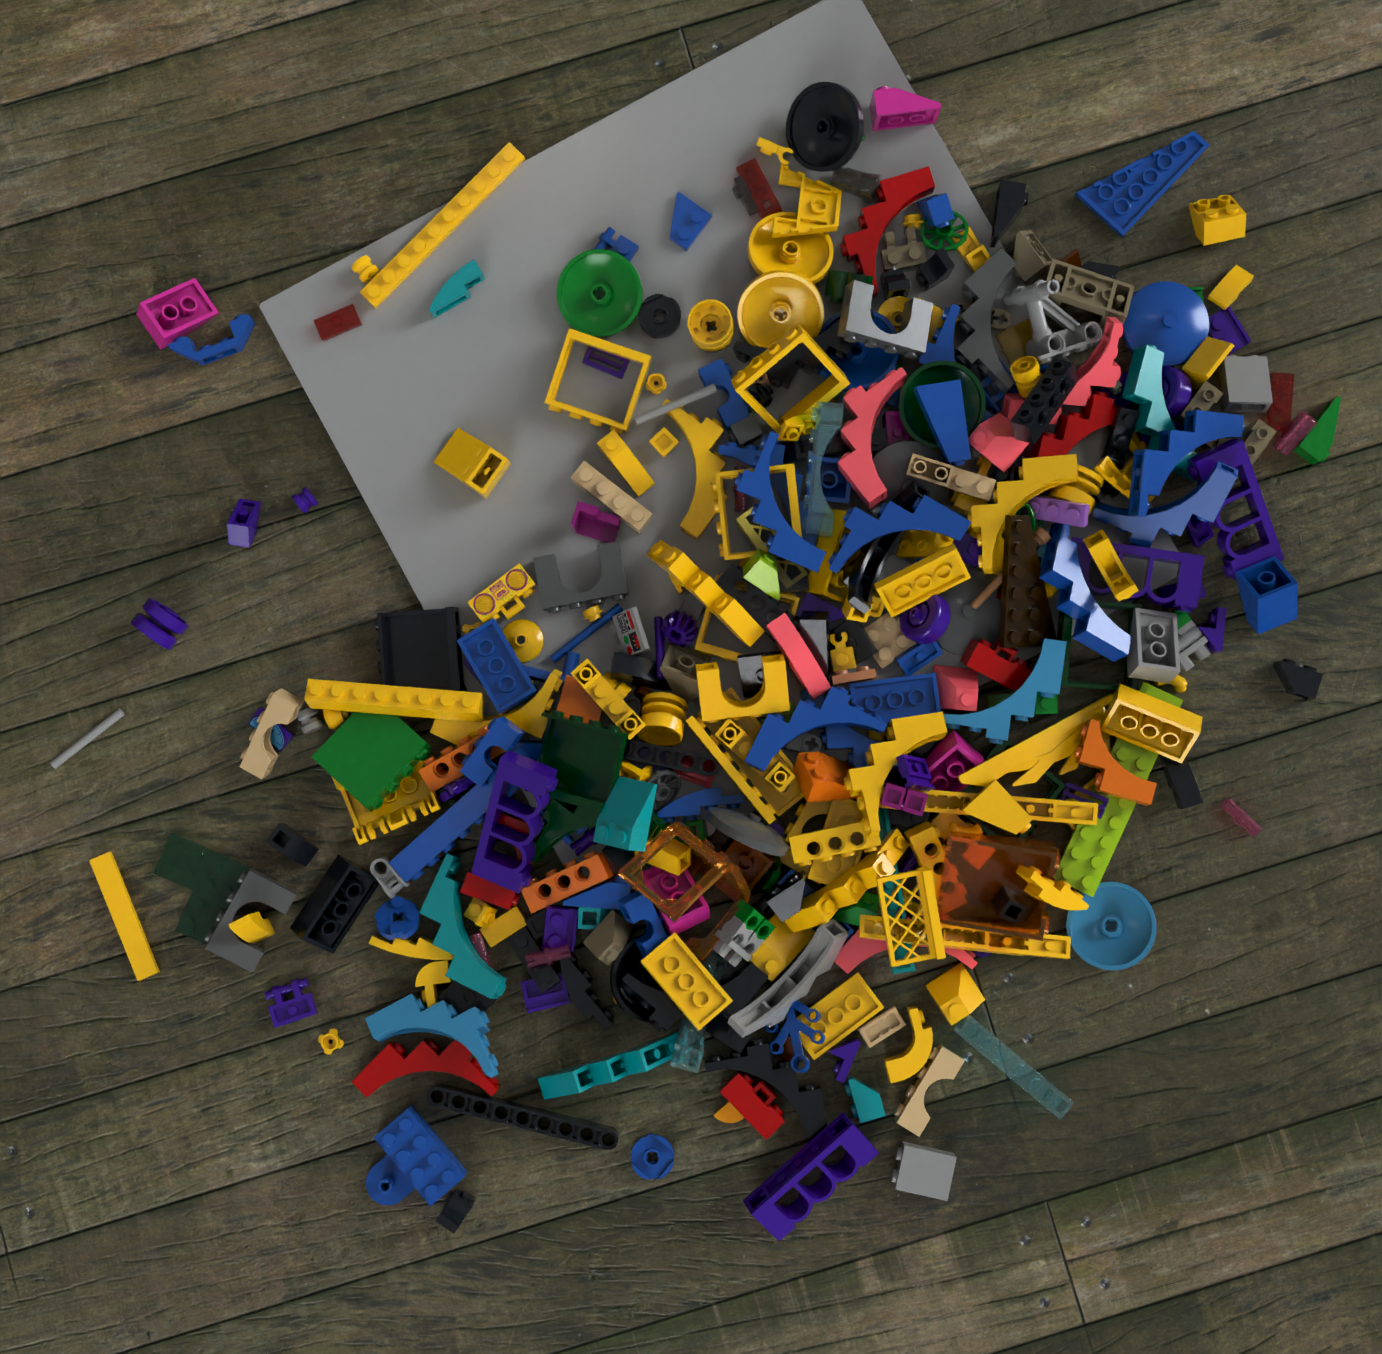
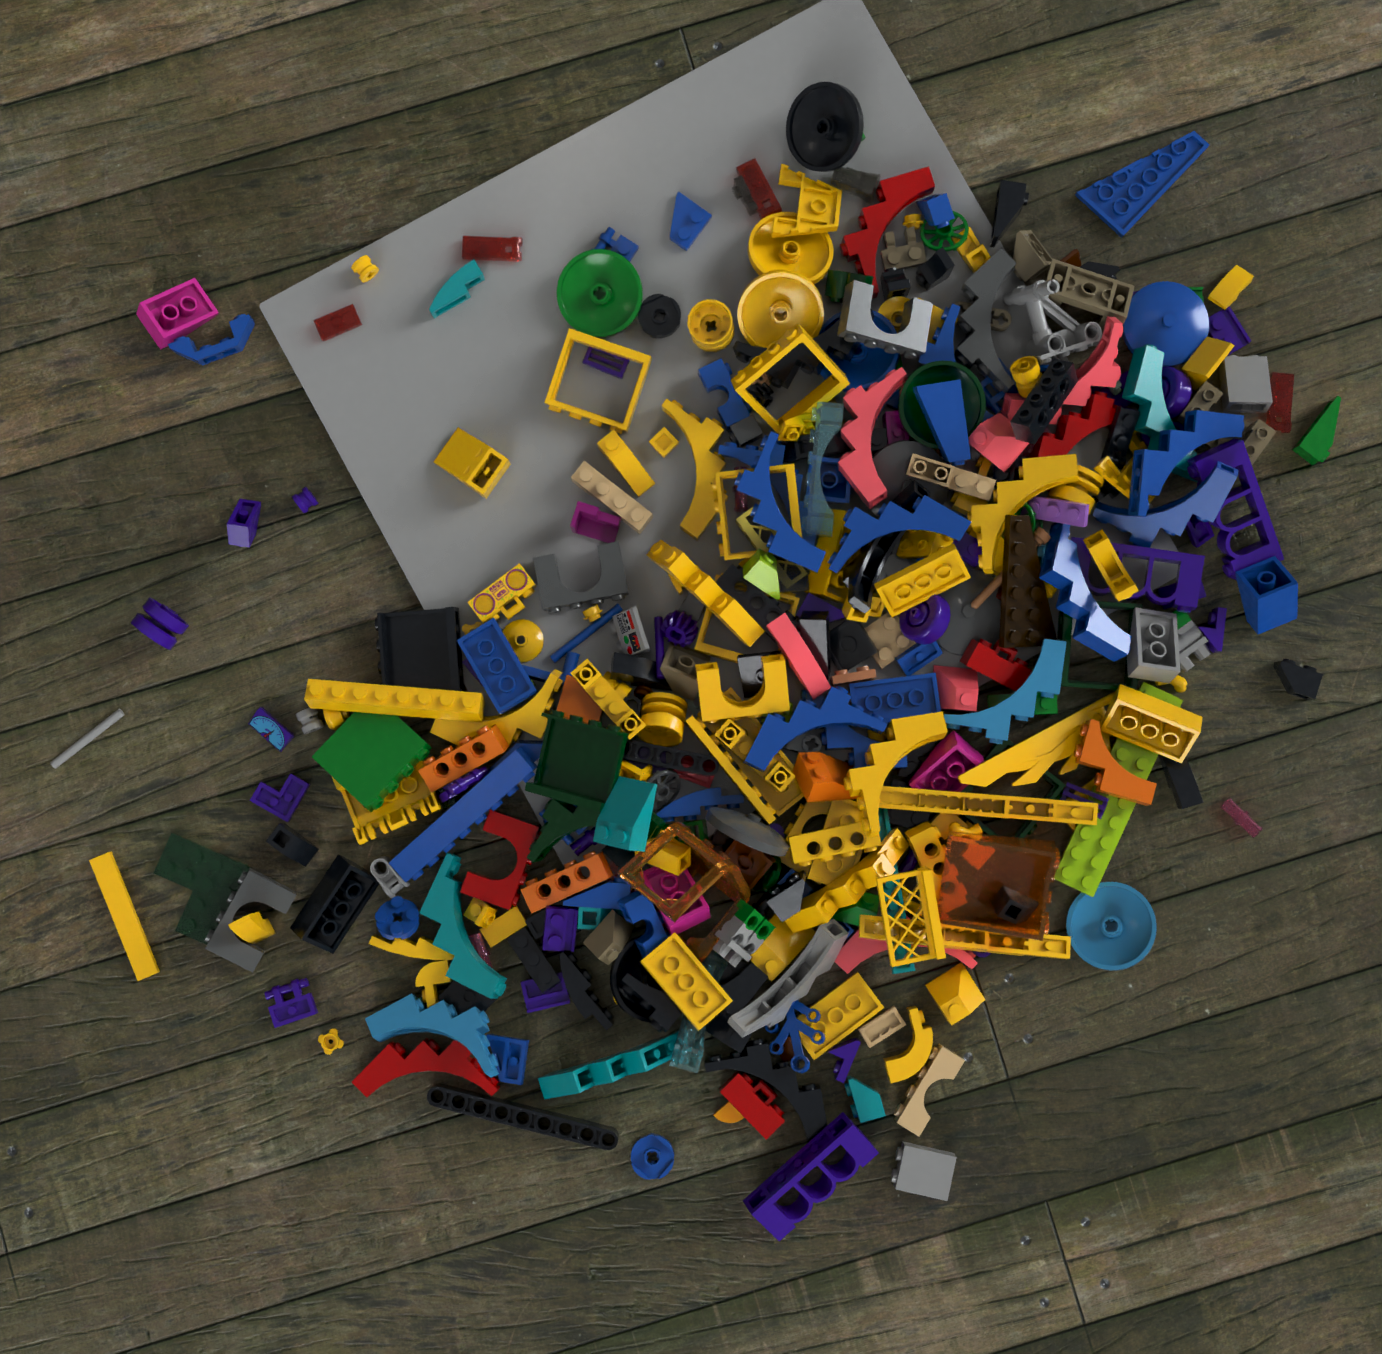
tan arch [239,688,304,779] -> none
yellow plate [360,142,525,309] -> none
blue brick [366,1104,468,1206] -> none
black arch [436,1189,475,1234] -> none
blue arch [460,717,525,788] -> none
dark purple fence [471,750,558,893] -> none
clear pink pin [525,944,571,968] -> none
light grey bar [634,384,717,425] -> none
yellow plate [646,373,667,394] -> none
yellow plate [756,137,794,164] -> none
yellow plate [830,632,857,672] -> none
dark pink slope [869,86,941,131] -> none
magenta hips [881,782,928,816] -> none
dark purple plate [896,754,935,792] -> none
clear light blue arch [954,1015,1074,1120] -> none
yellow slope [962,779,1033,835] -> none
clear yellow piece [996,319,1033,366] -> none
yellow slope [1016,865,1089,910] -> none
yellow slope [1189,195,1246,246] -> none
clear pink axle [1273,411,1318,456] -> none
none -> dark purple plate [250,773,311,822]
none -> clear red plate [462,236,523,261]
none -> blue wing [486,1034,529,1085]

